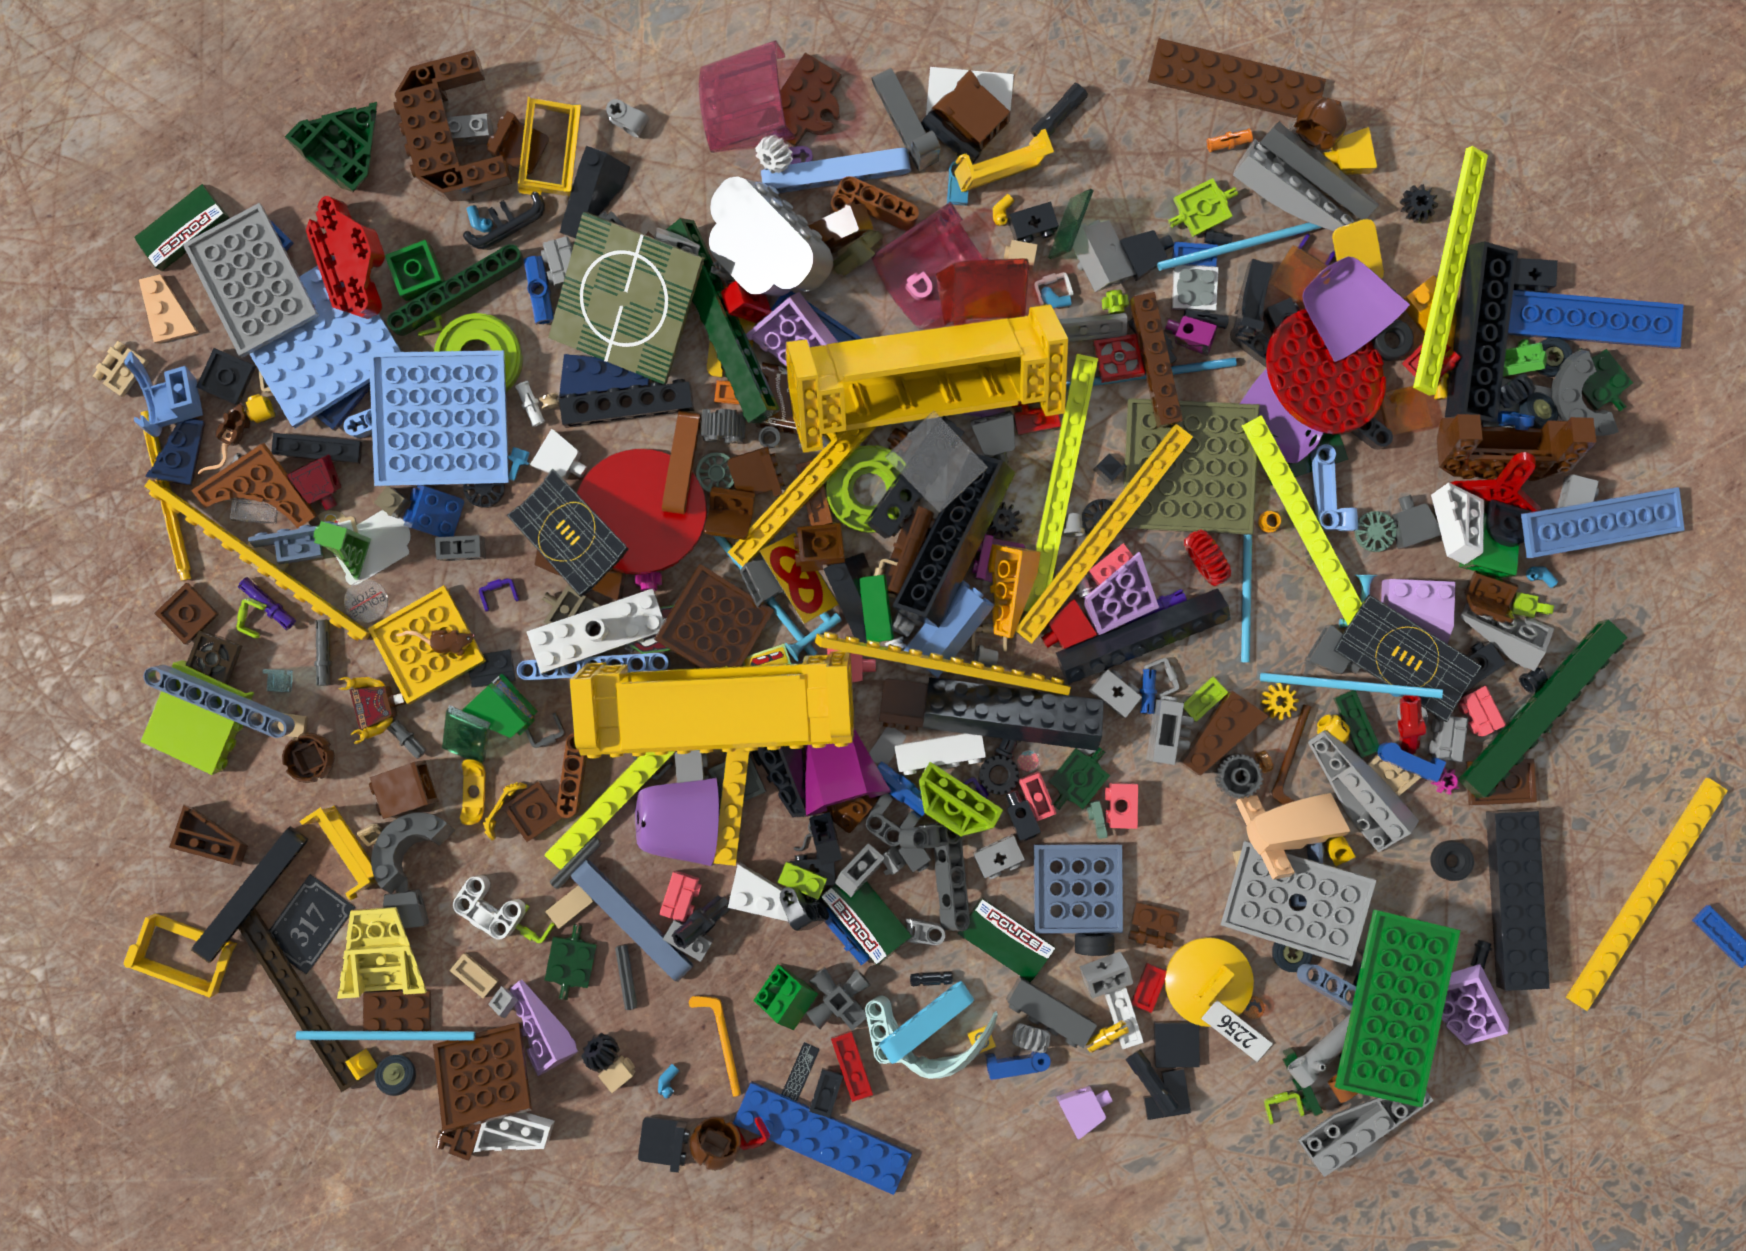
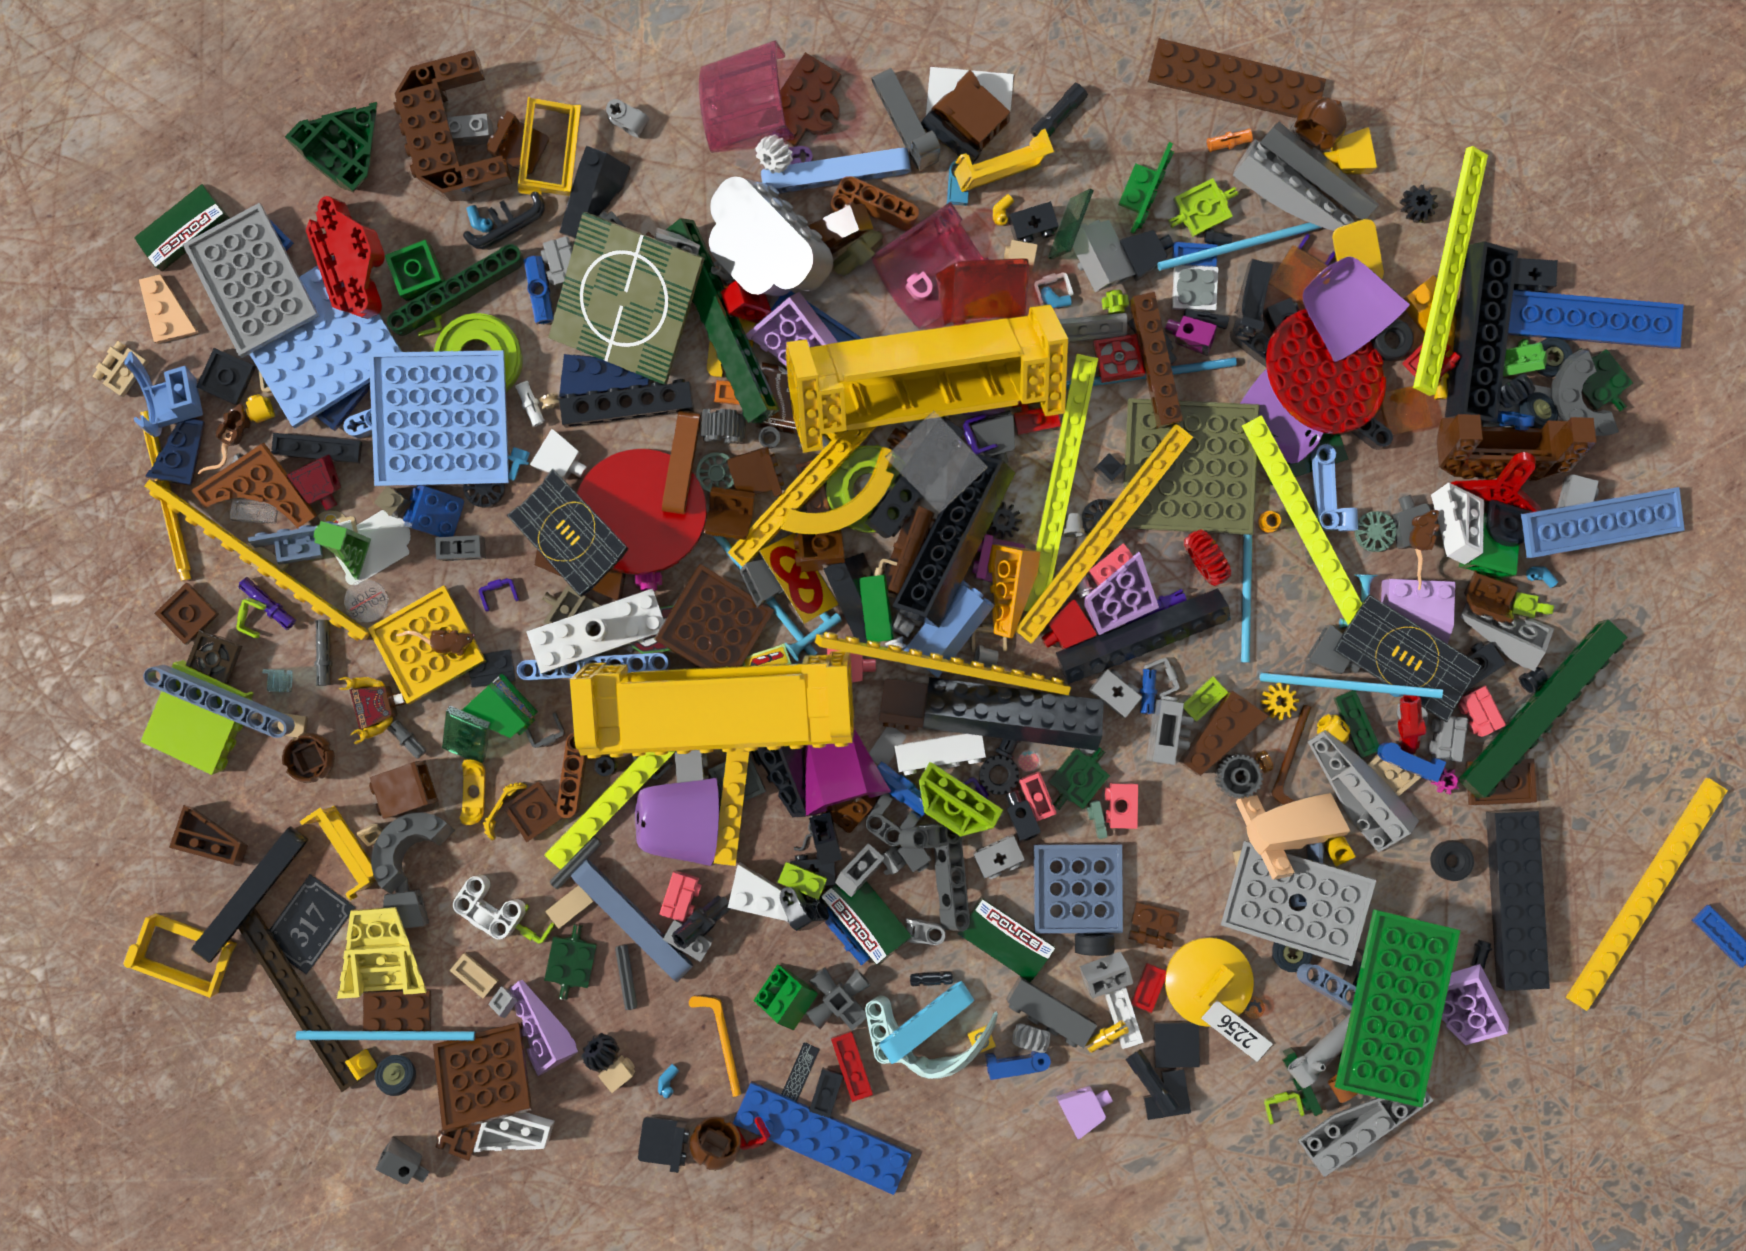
none -> dark grey torso [375,1136,430,1185]
none -> black bush [595,756,617,776]
none -> yellow arch [780,447,894,534]
none -> dark purple piece [963,414,998,455]
none -> green bracket [1118,142,1174,234]
none -> reddish brown animal [1409,510,1440,590]

